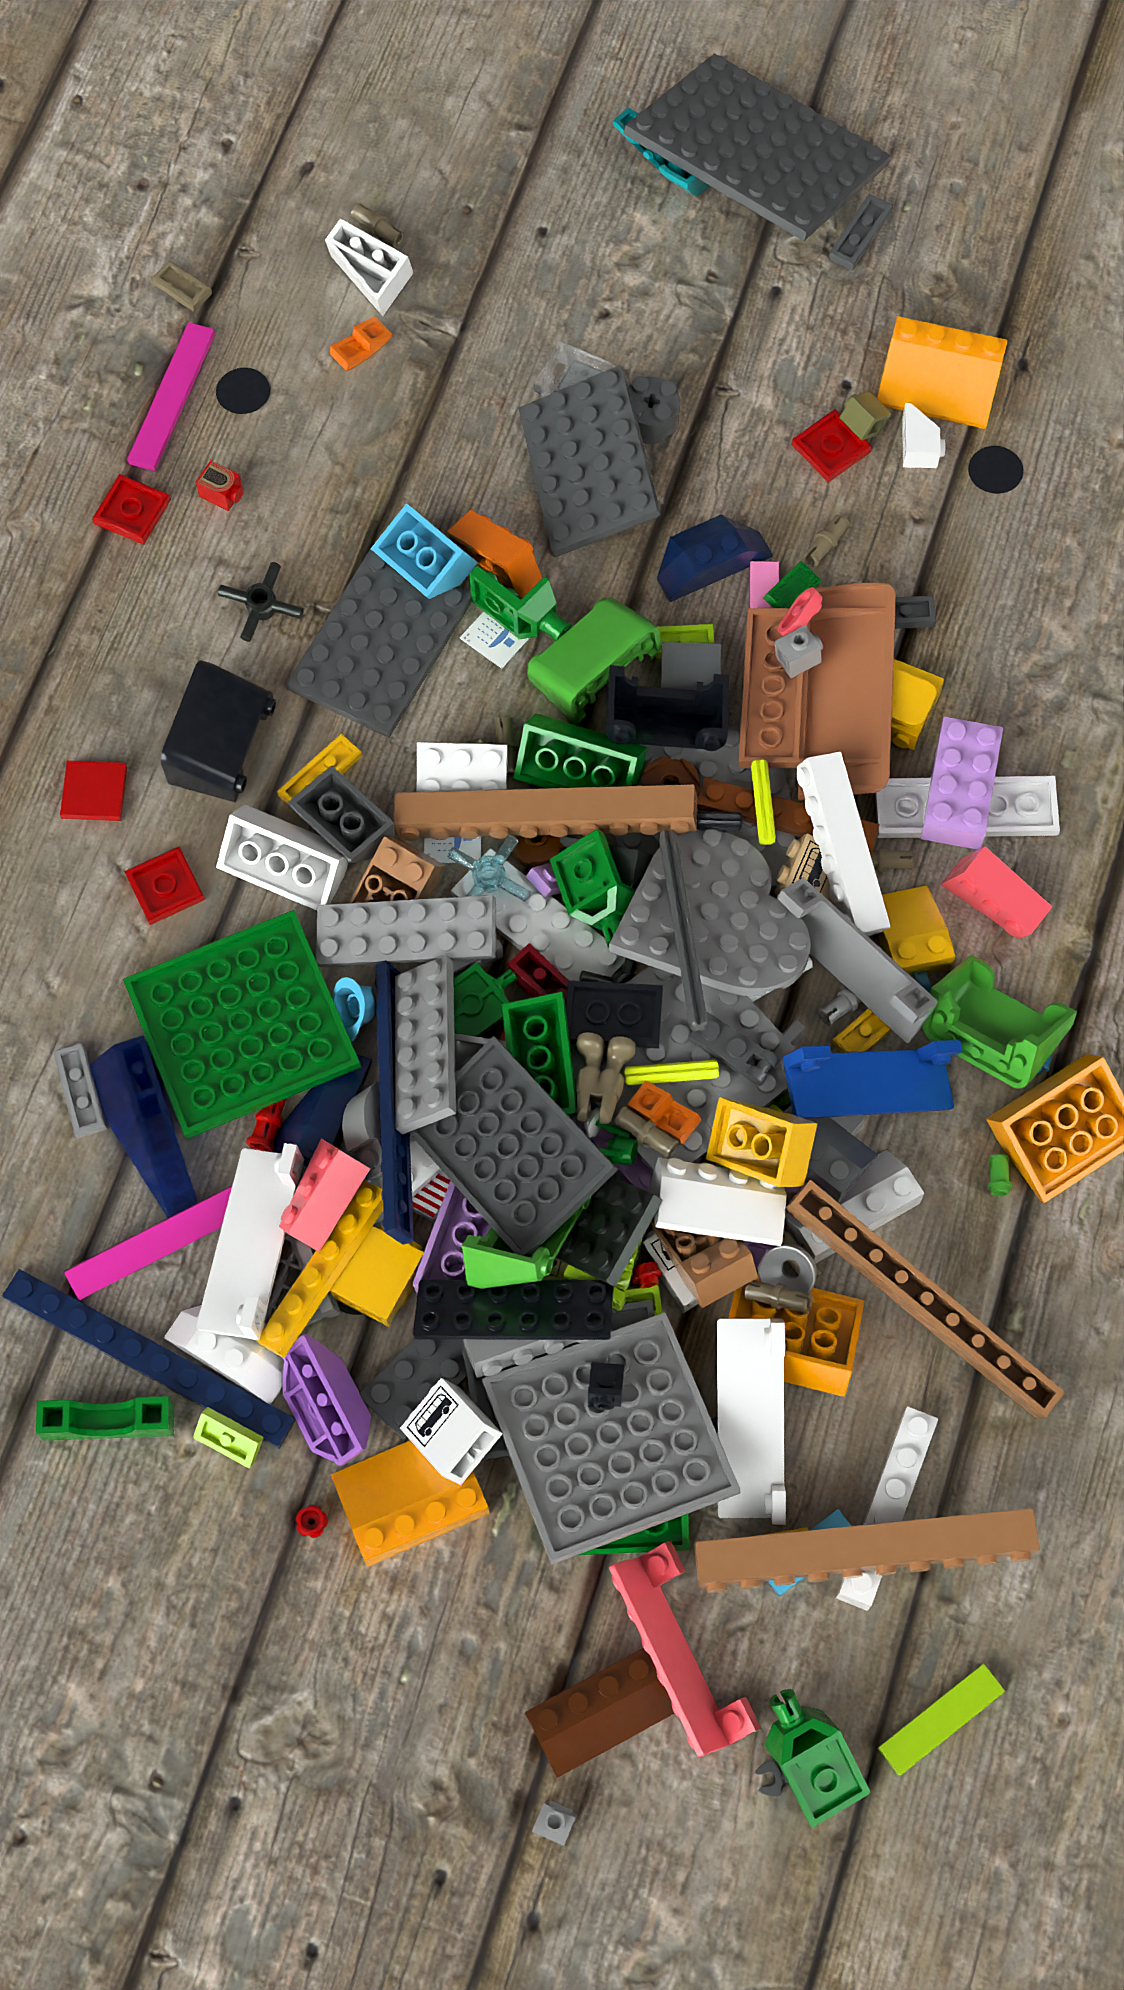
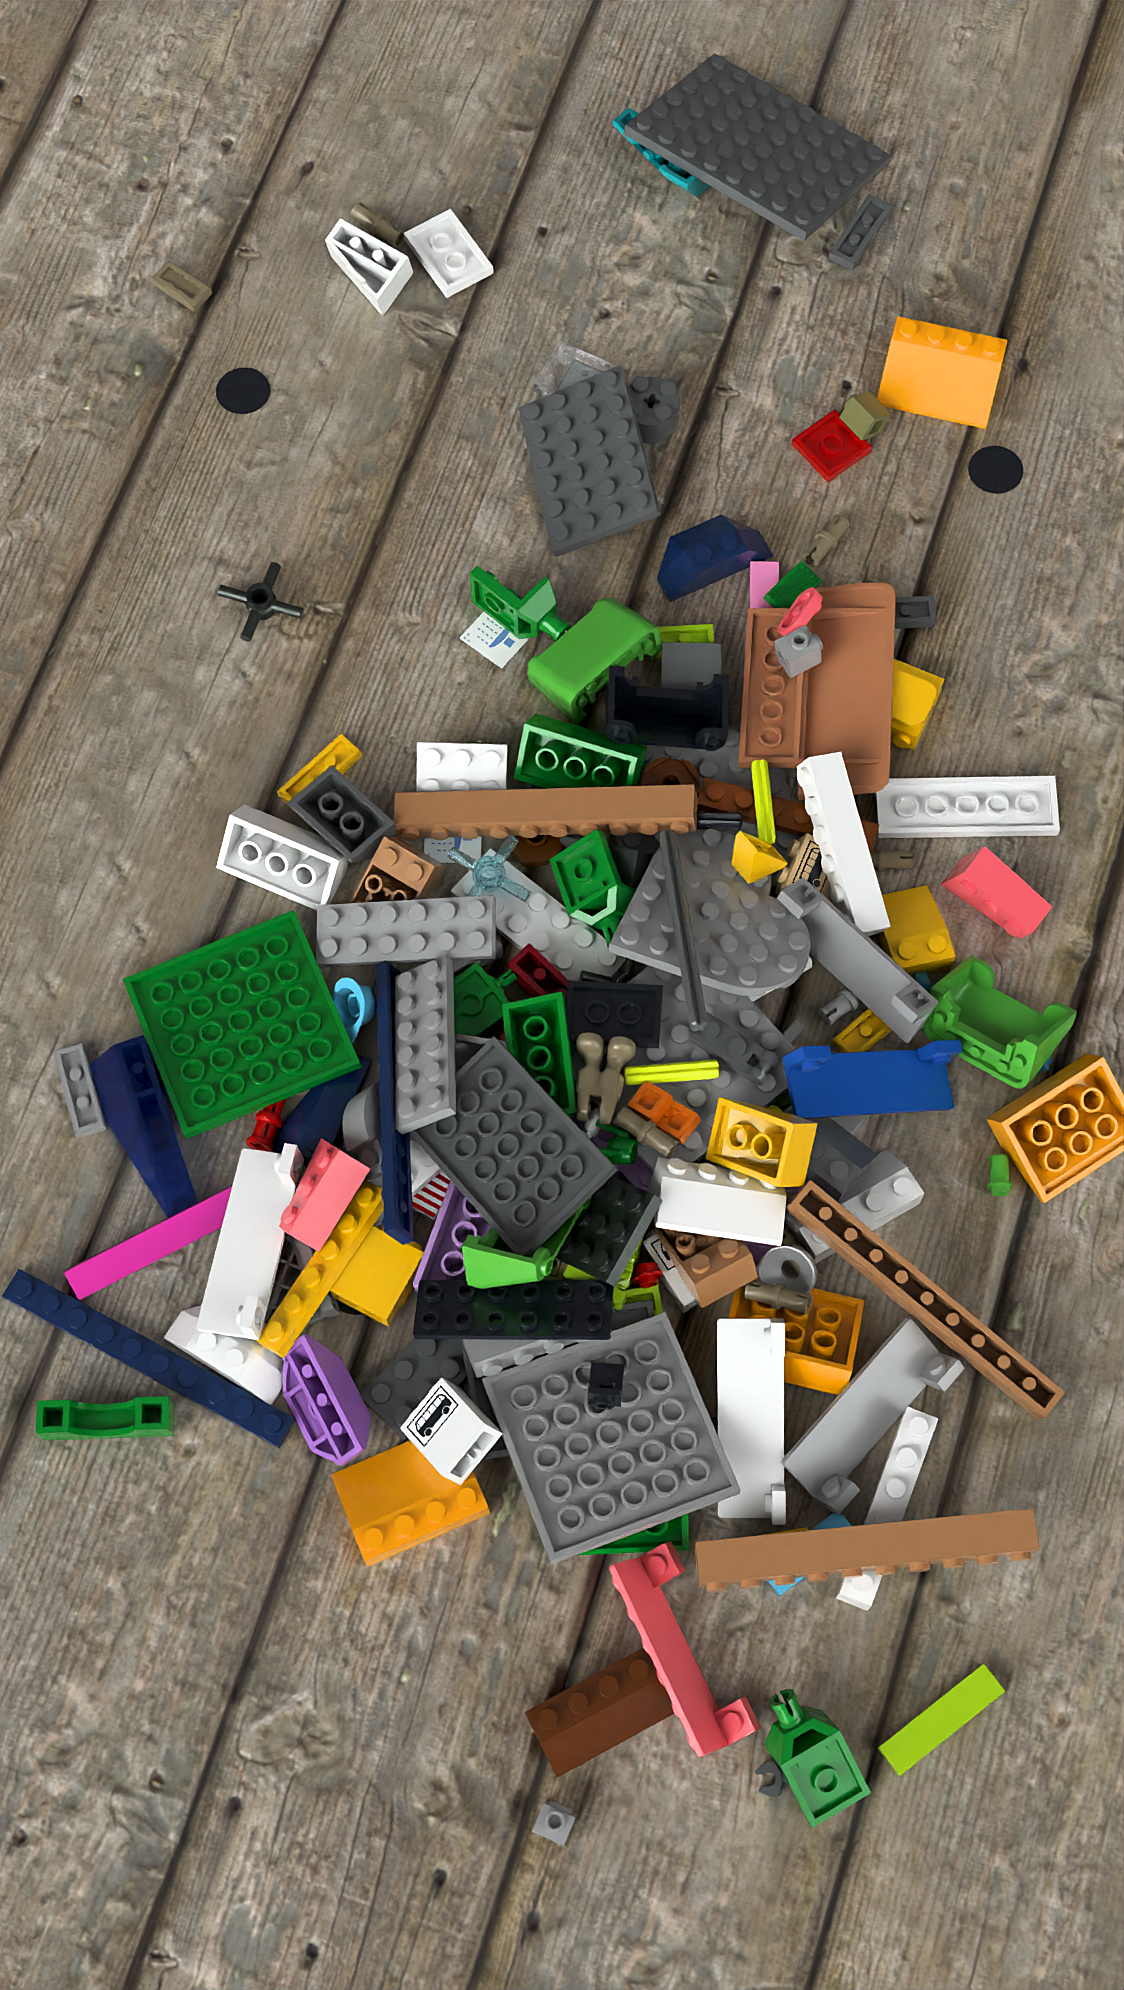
red tile [60,760,127,821] -> none
red tile [92,474,171,545] -> none
red tile [124,847,205,925] -> none
dark pink tile [127,322,215,472] -> none
black windscreen [161,660,276,802] -> none
plate [193,1407,264,1468] -> none
red brick [196,460,244,511] -> none
dark grey plate [286,547,472,738] -> none
red plate [295,1505,328,1538] -> none
orange slope [329,316,392,371] -> none
medium azure slope [371,503,478,599] -> none
orange wedge [447,509,542,599] -> none
dark tan pin [493,715,517,778] -> none
lavender plate [526,863,561,898] -> none
white slope [902,403,945,468] -> none
lavender brick [920,716,1003,850] -> none
none -> white plate [404,209,494,298]
none -> yellow slope [731,831,788,884]
none -> light grey bracket [781,1318,965,1515]

